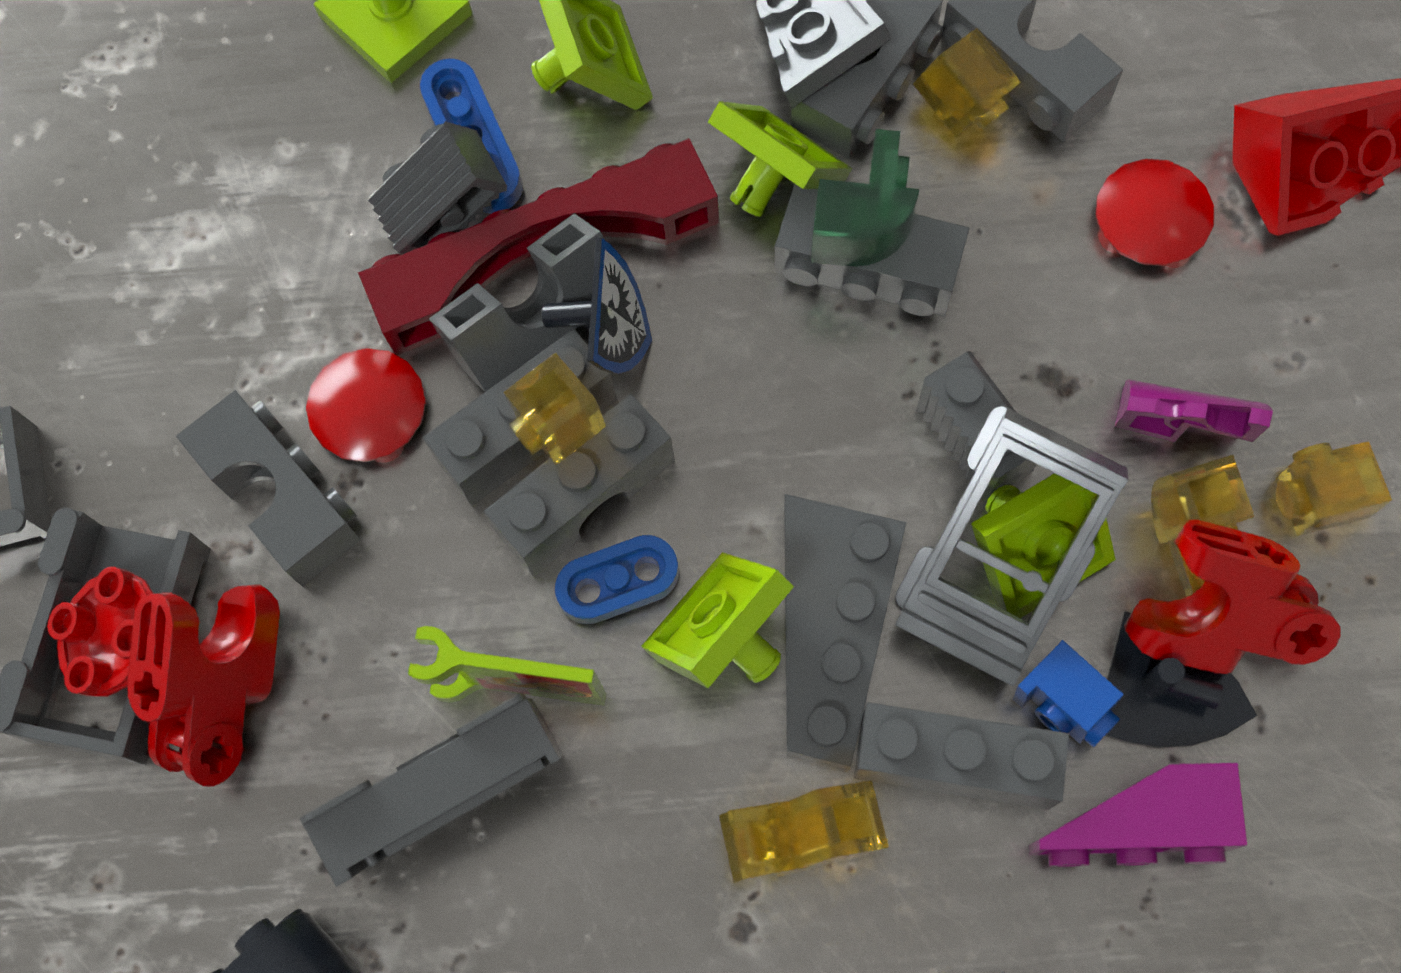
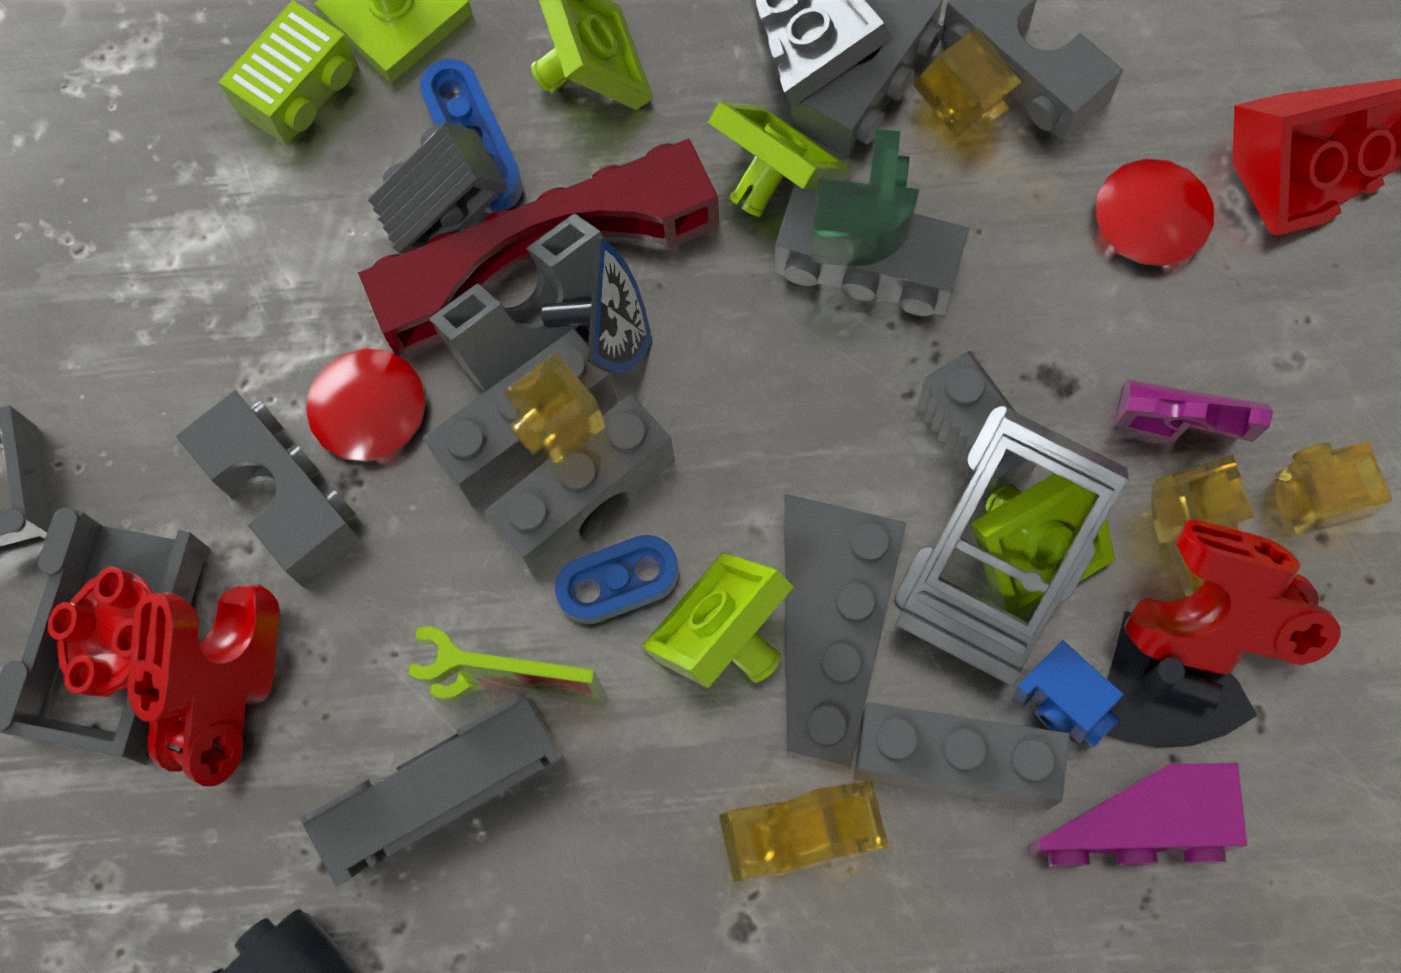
none -> lime brick [218,0,358,145]

